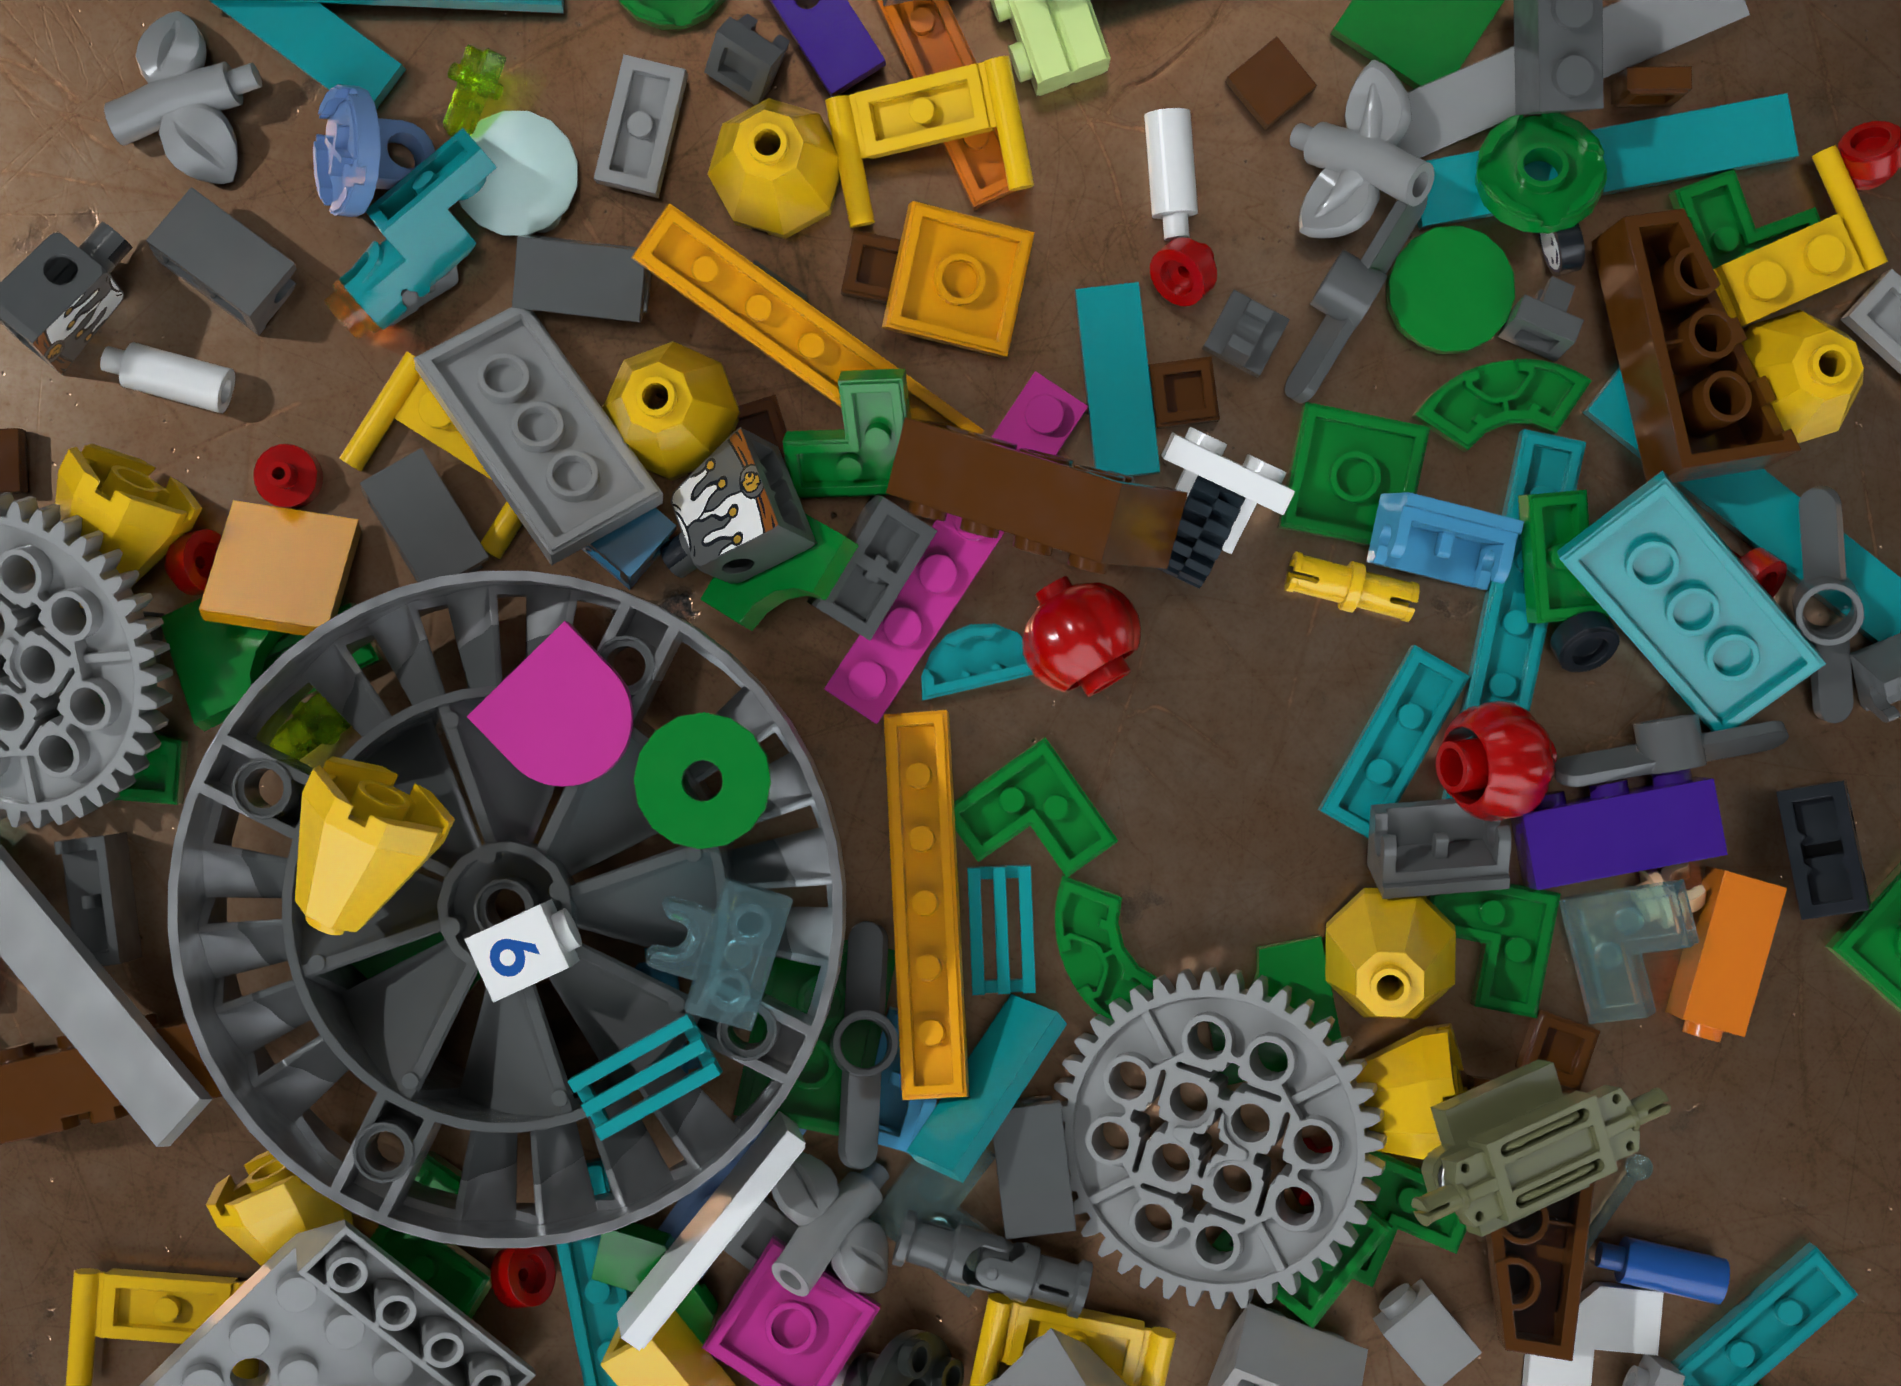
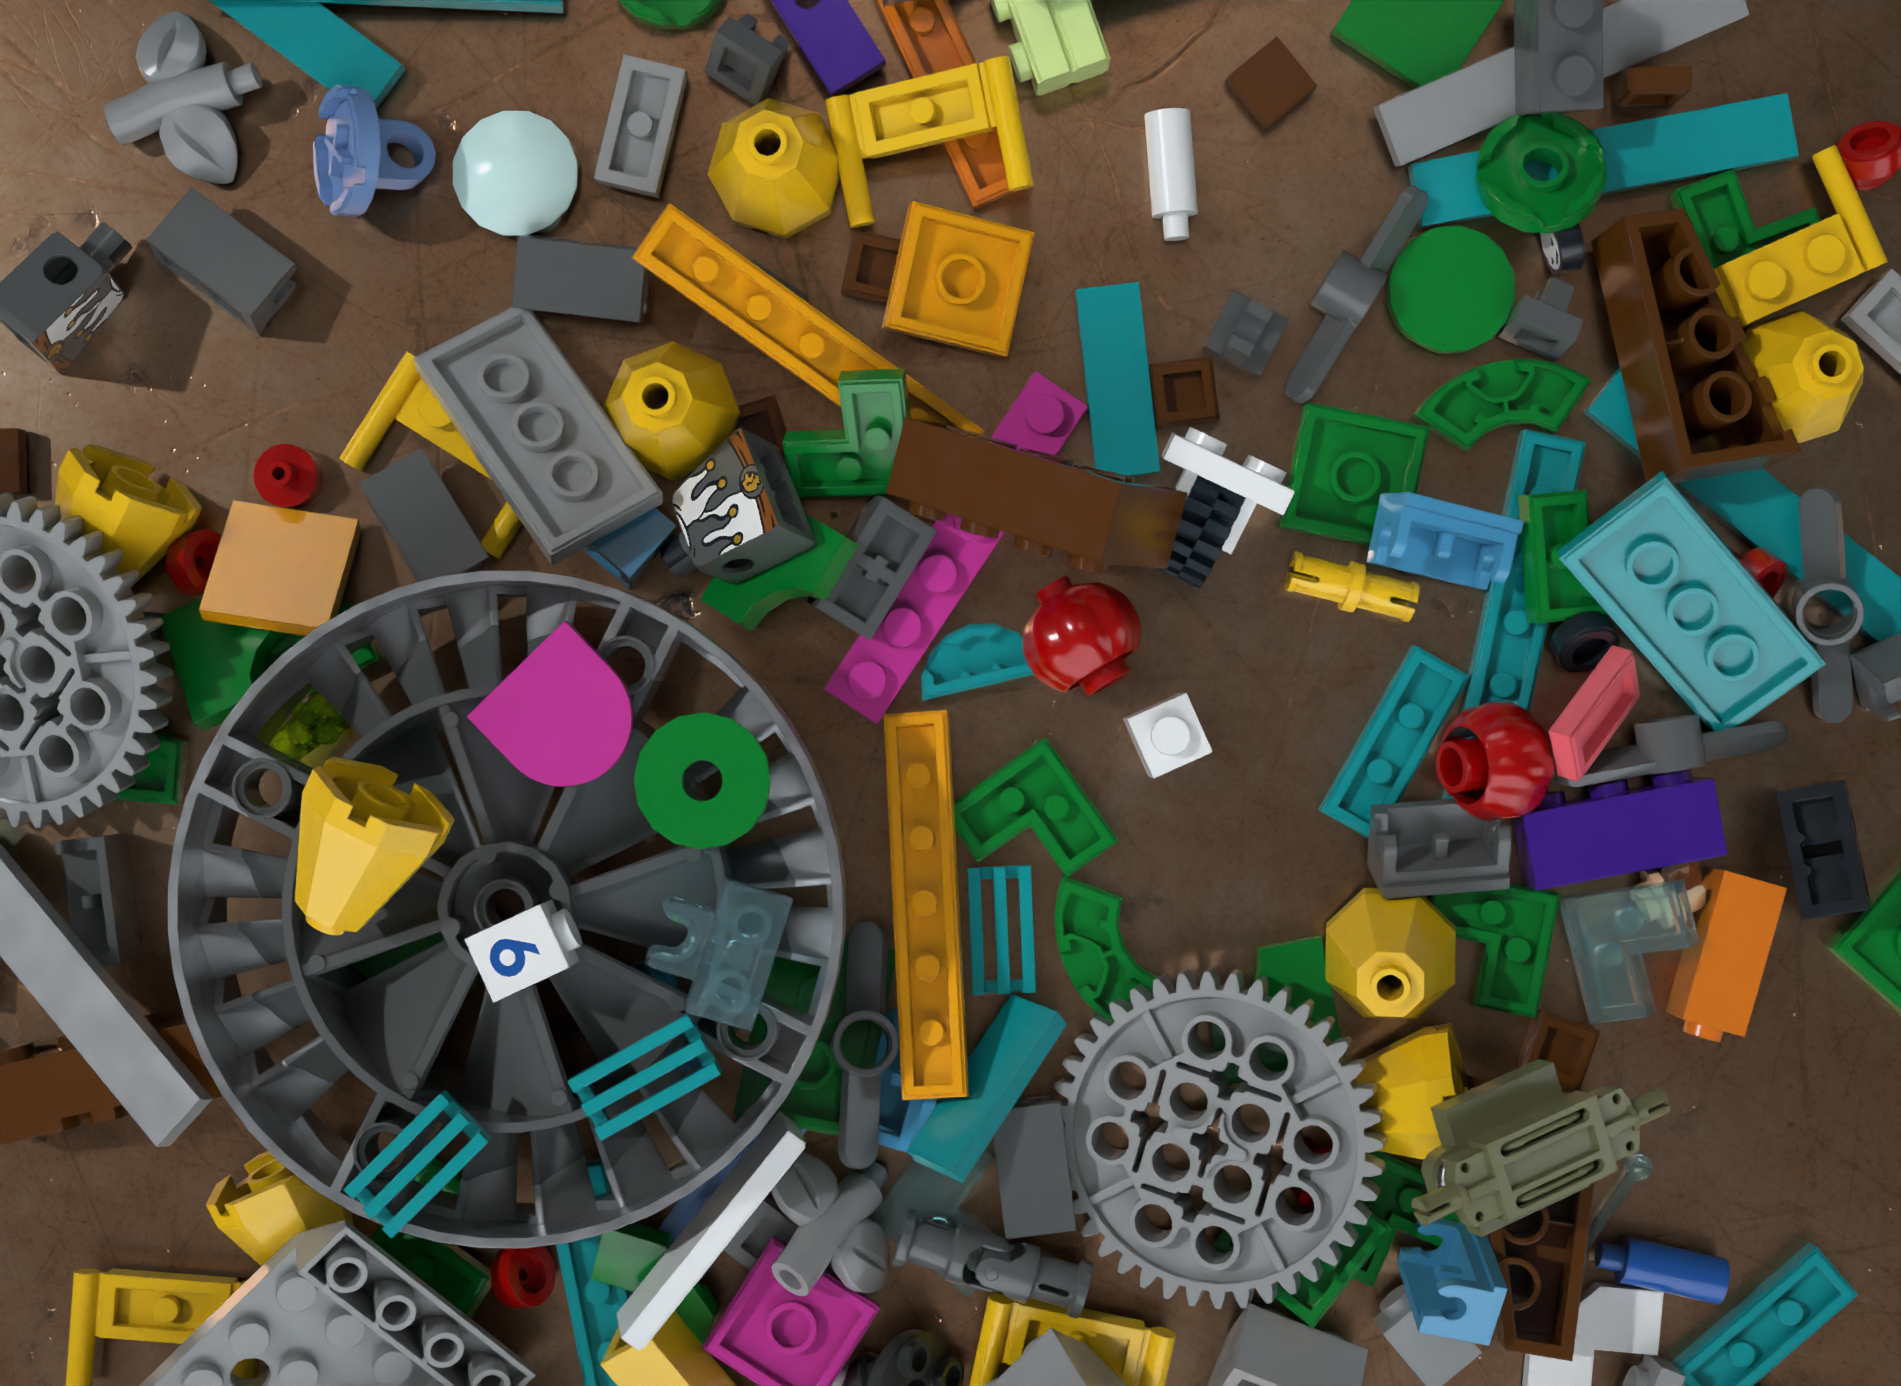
white cylinder [100,342,235,413] -> none
teal plate [324,128,497,340] -> none
clear neon green piece [443,45,506,137] -> none
red tile [1150,237,1218,306] -> none
light grey plant [1290,60,1434,238] -> none
none -> teal tile [343,1090,493,1239]
none -> white brick [1122,693,1213,778]
none -> dark azure hinge [1397,1219,1508,1346]
none -> coral tile [1549,645,1641,782]

